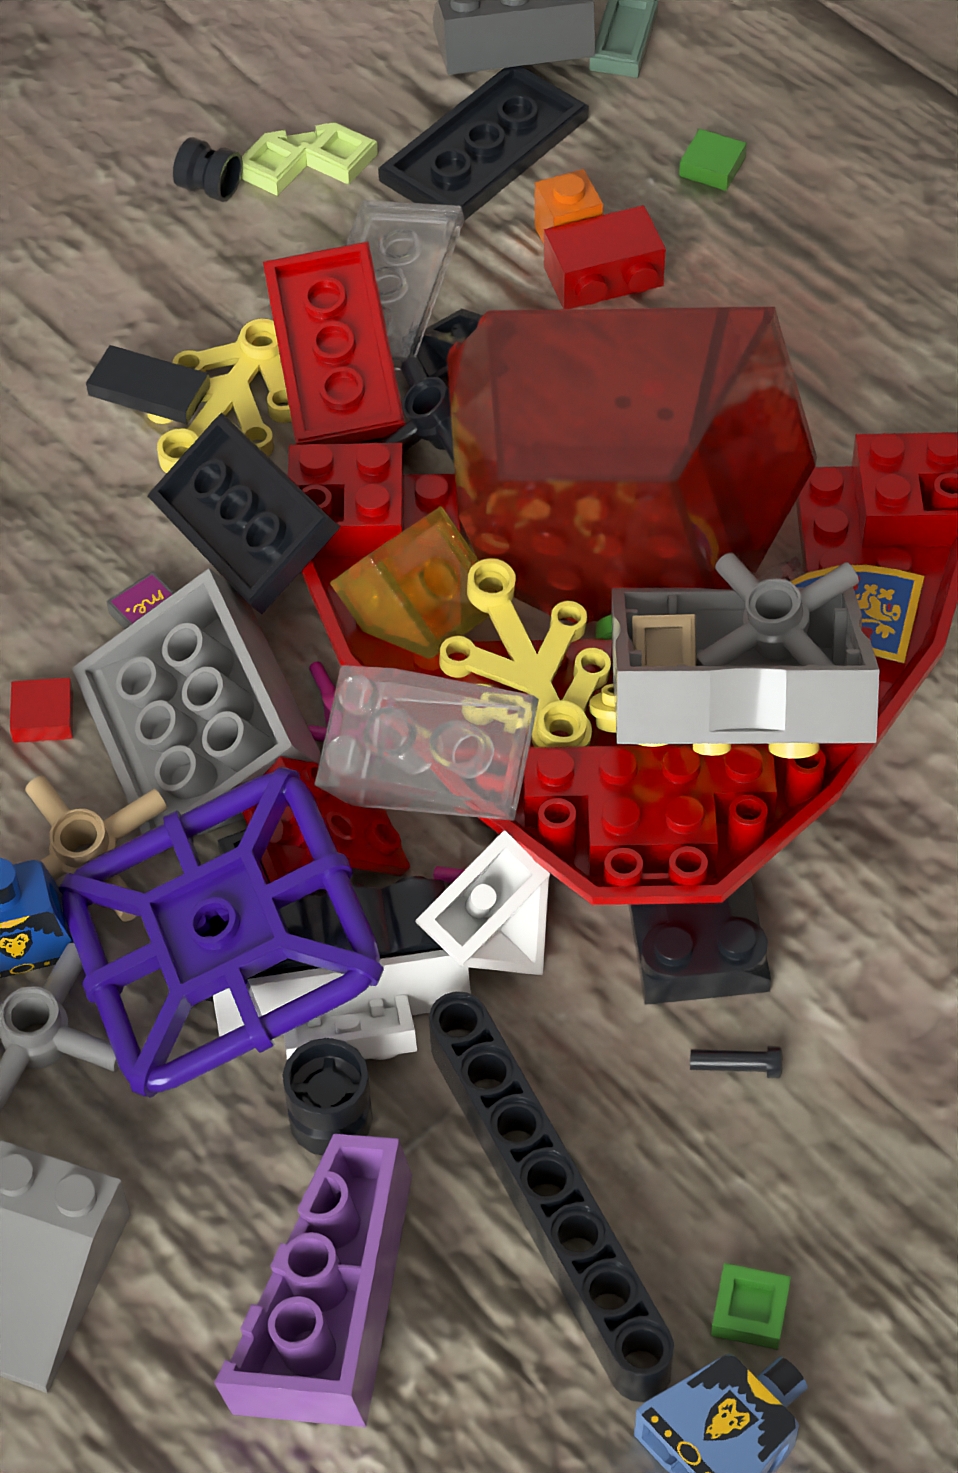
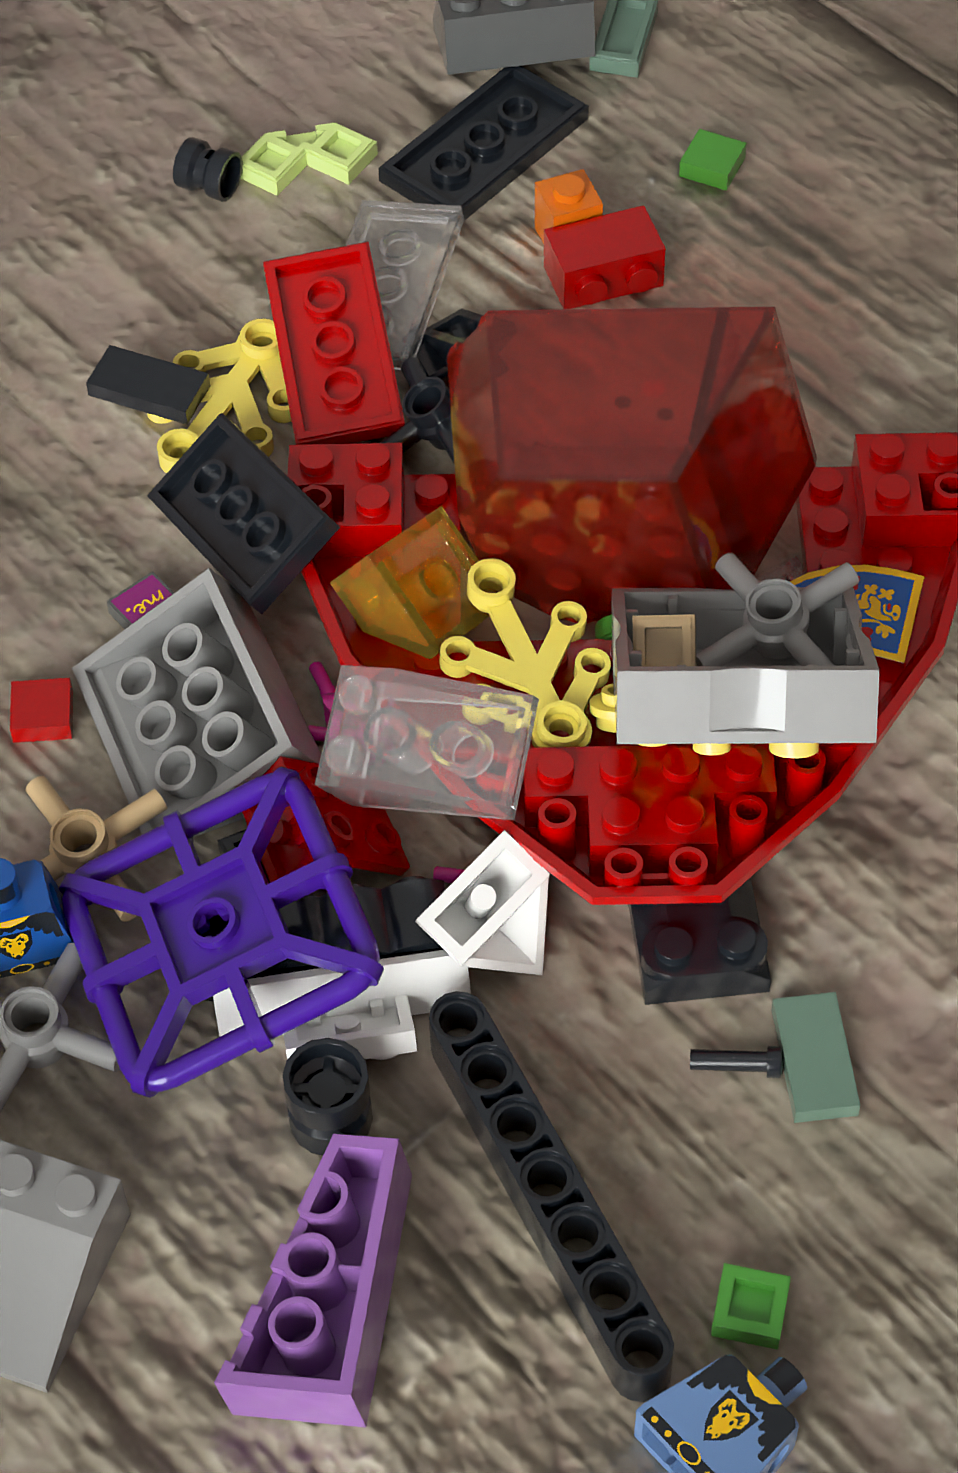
none -> sand green tile [771,992,860,1123]

